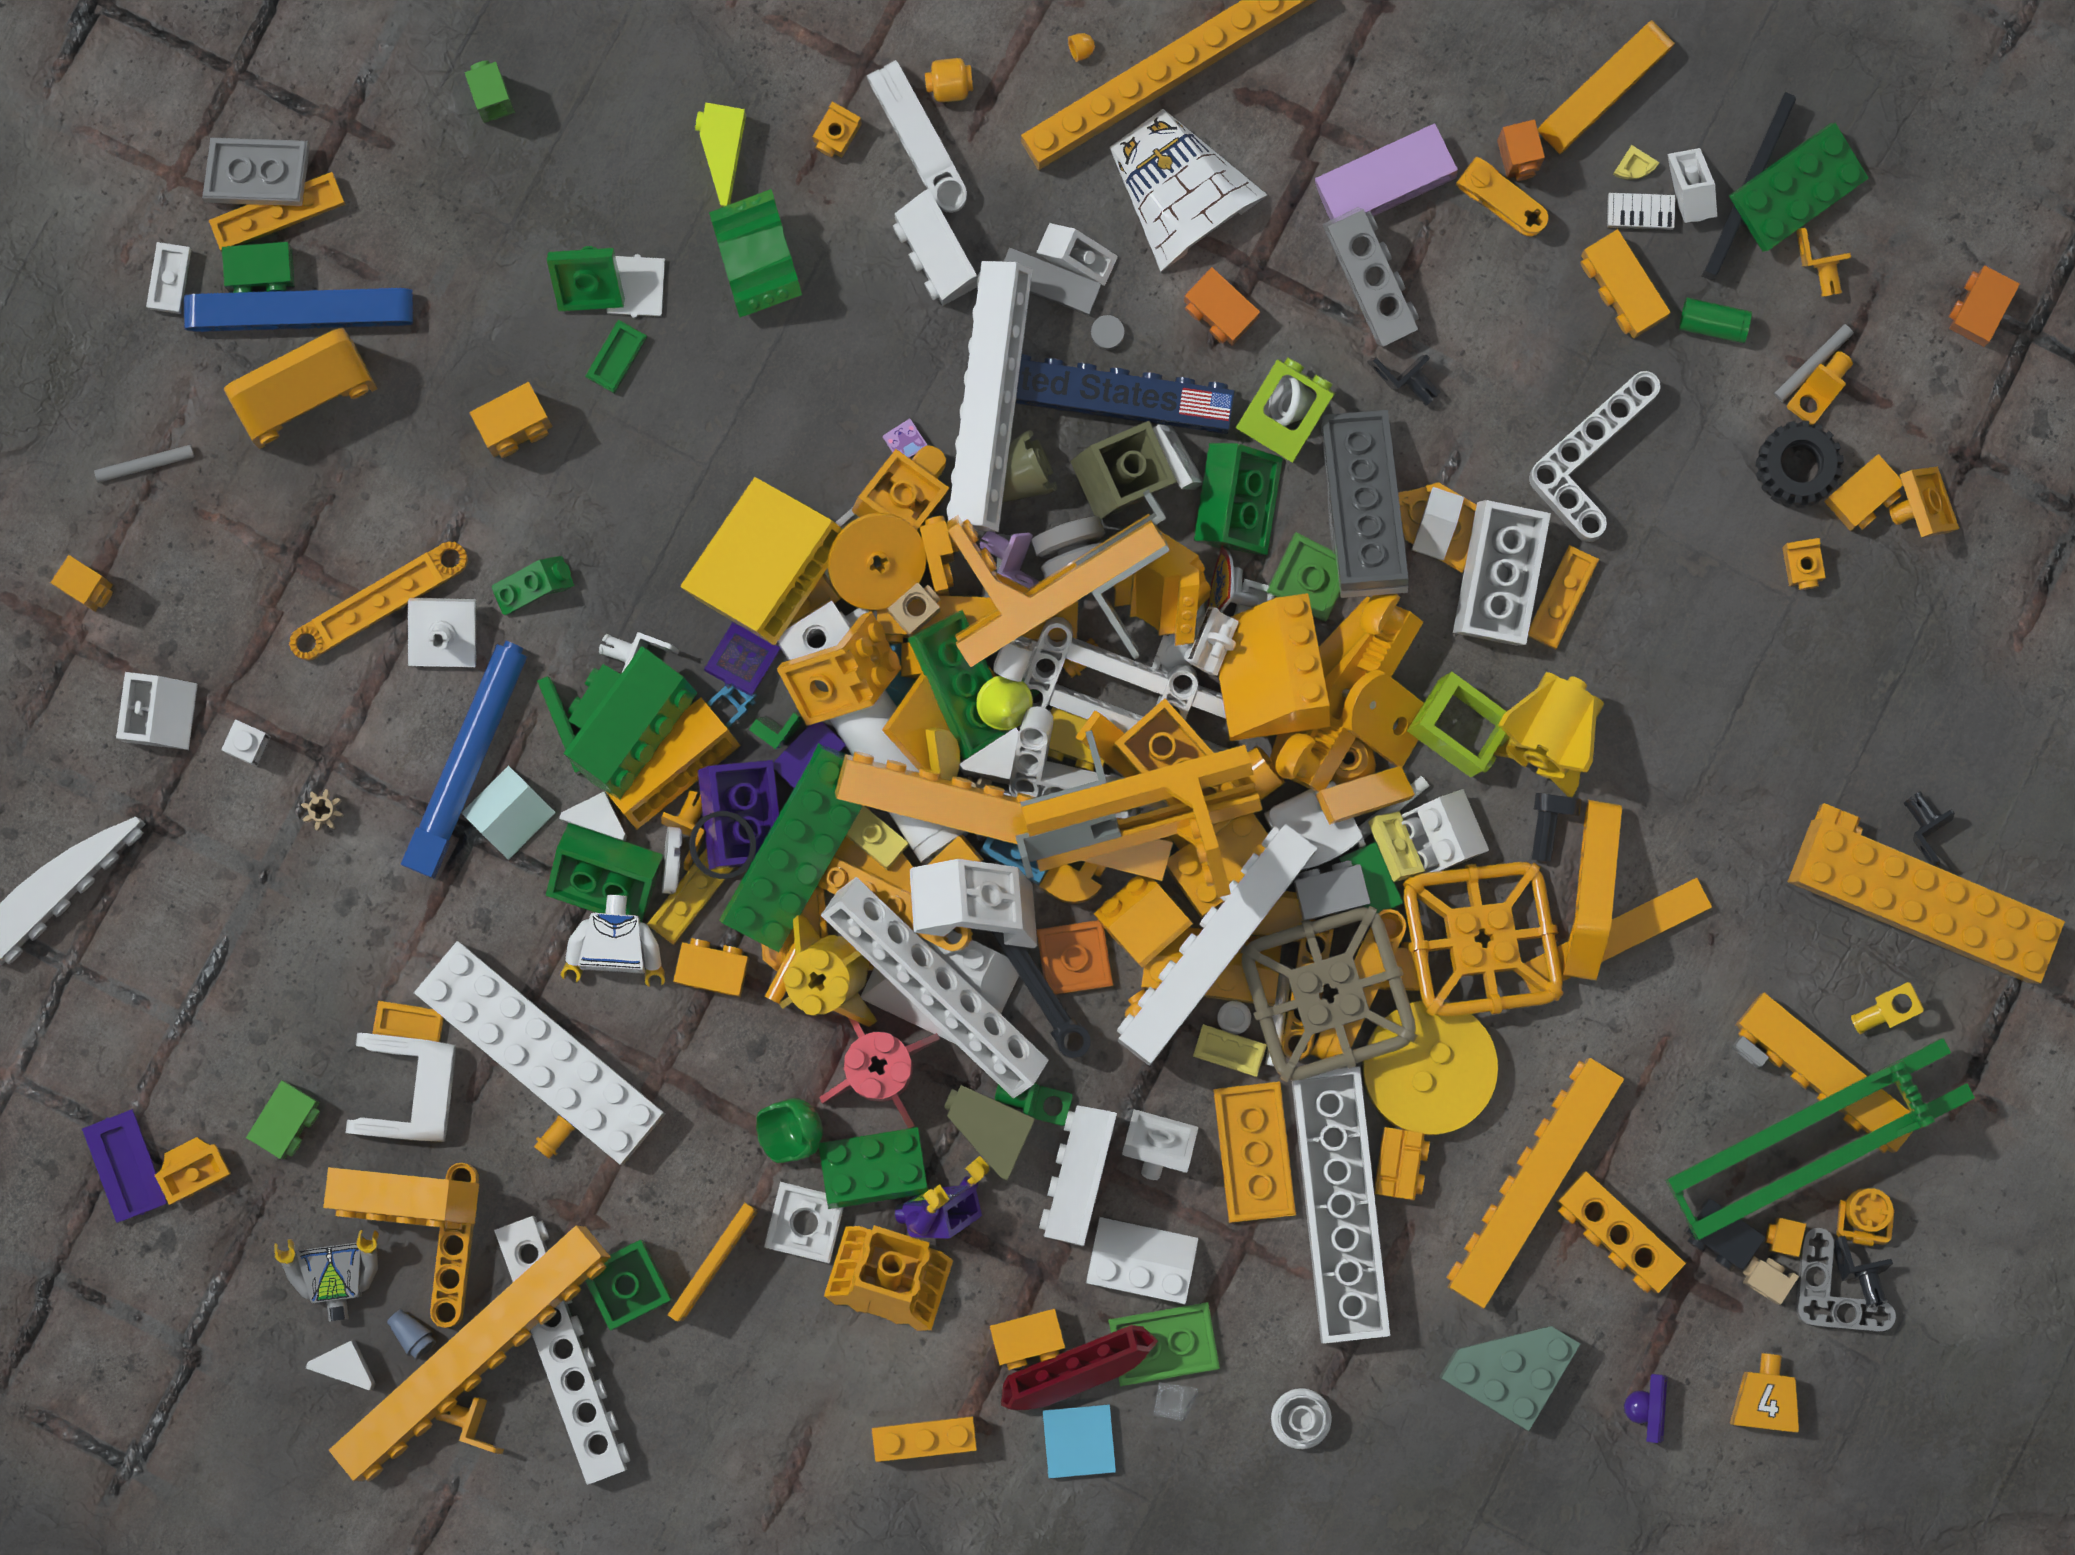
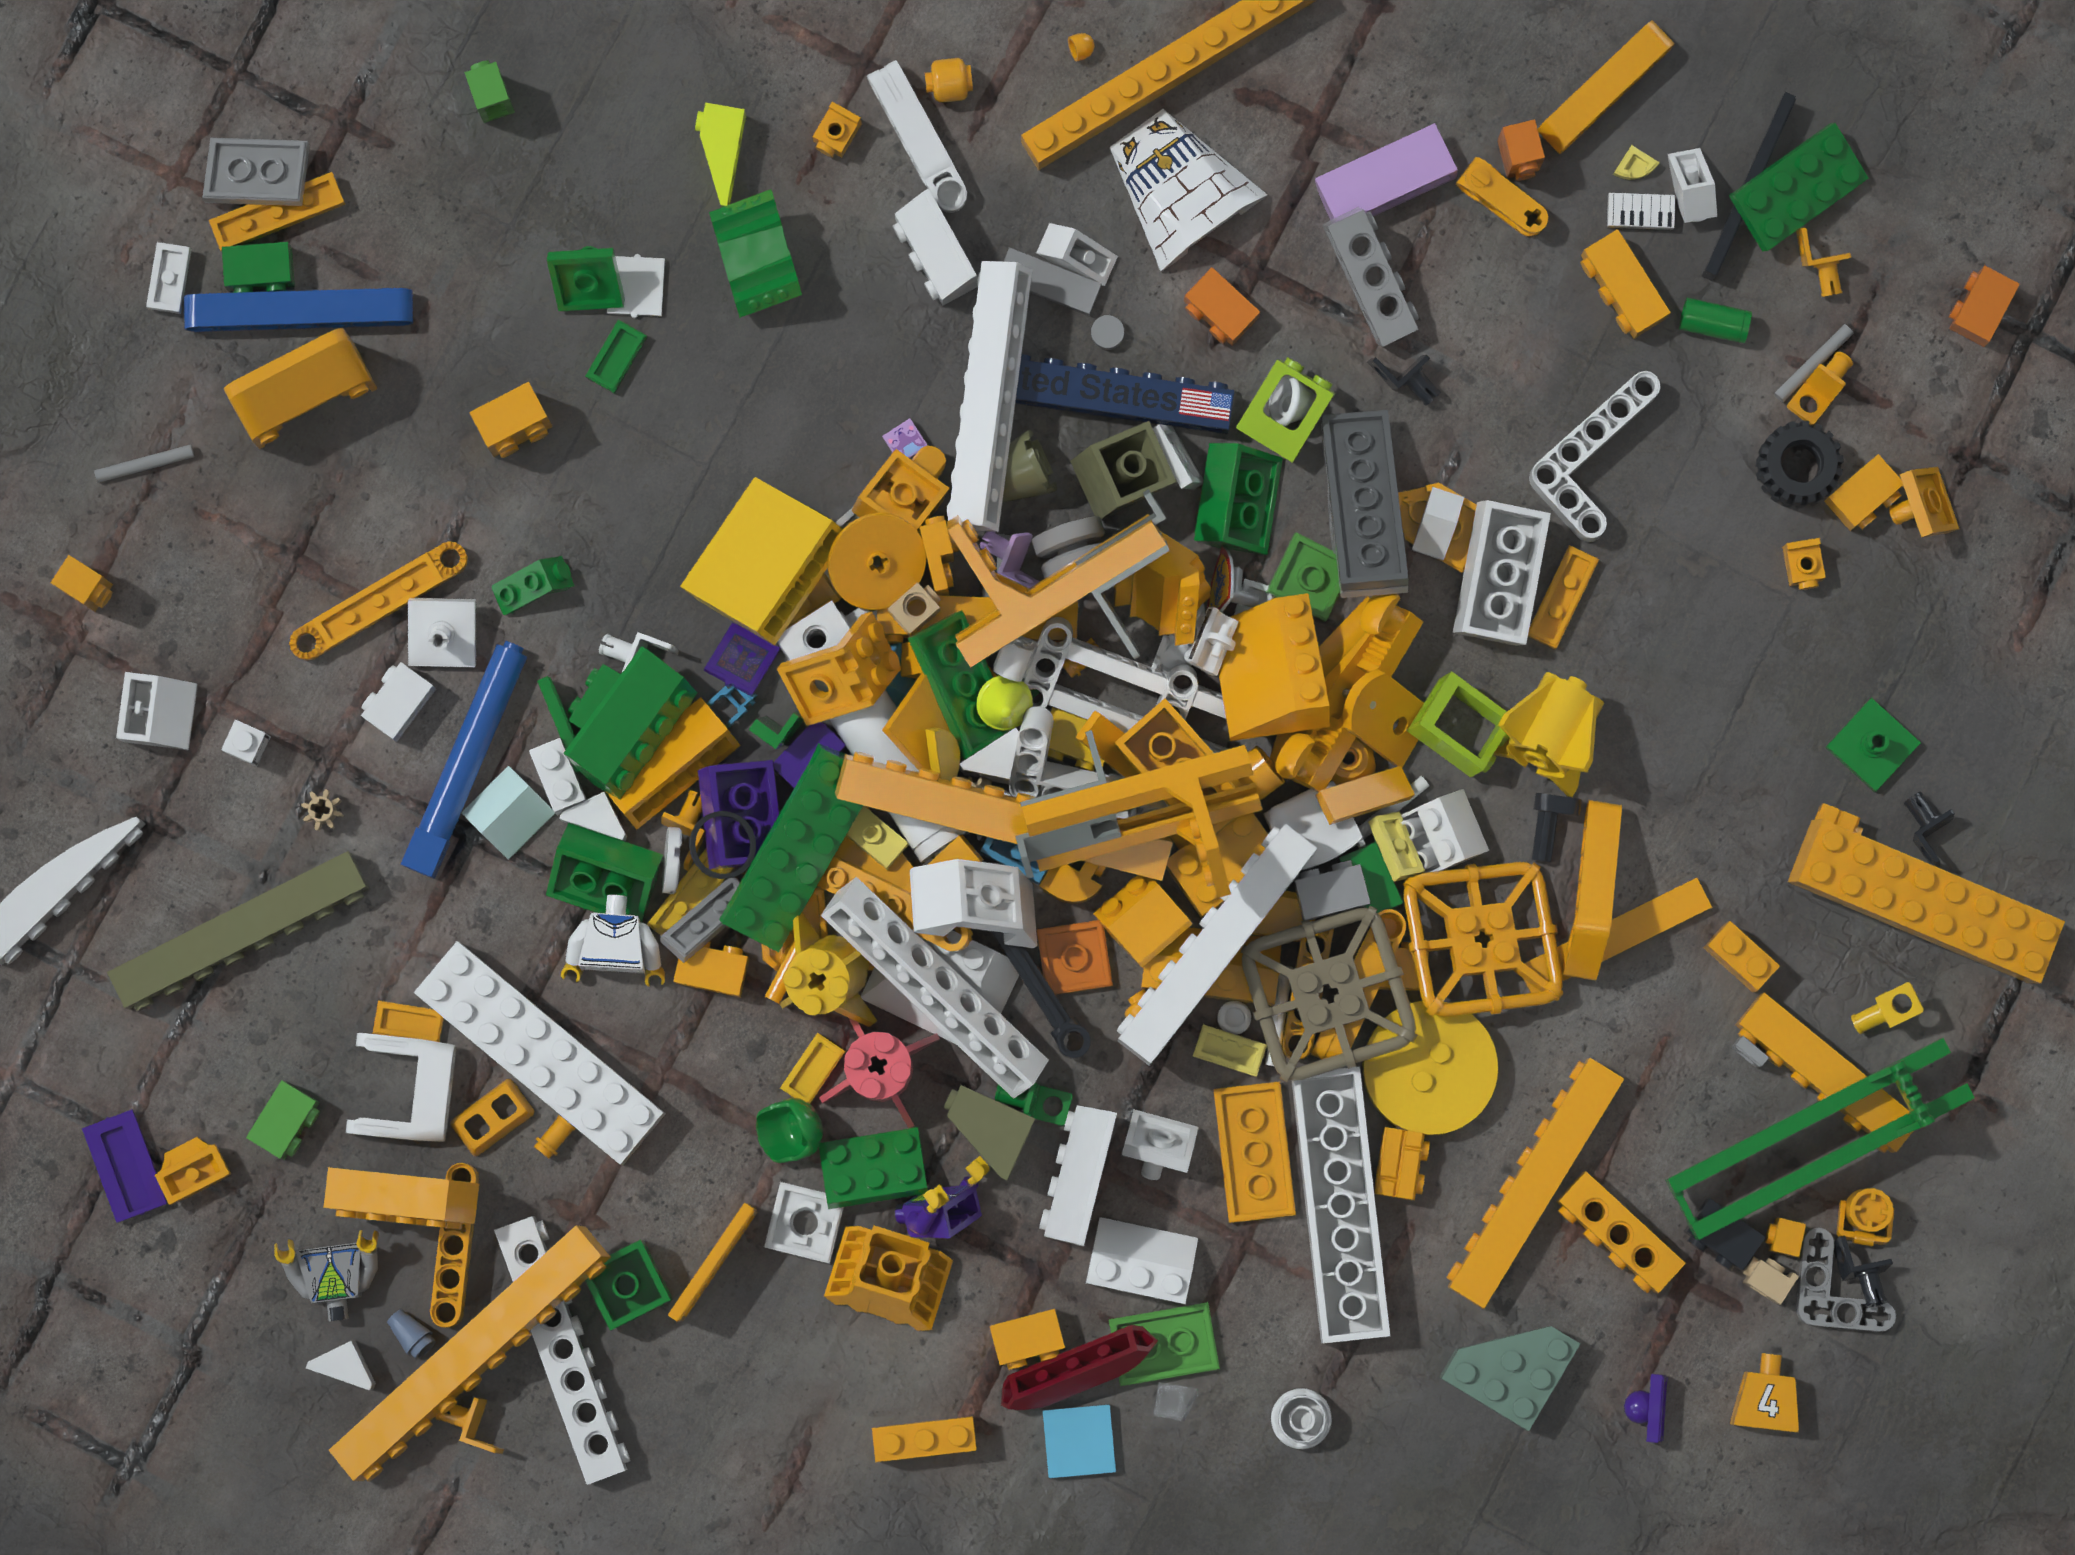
none -> olive brick [107,851,369,1012]
none -> white brick [361,662,436,742]
none -> light orange piece [450,1079,534,1156]
none -> white brick [529,738,587,815]
none -> light grey tile [660,877,740,963]
none -> yellow tile [780,1033,845,1104]
none -> light orange brick [1703,921,1780,993]
none -> green tile [1825,698,1921,792]

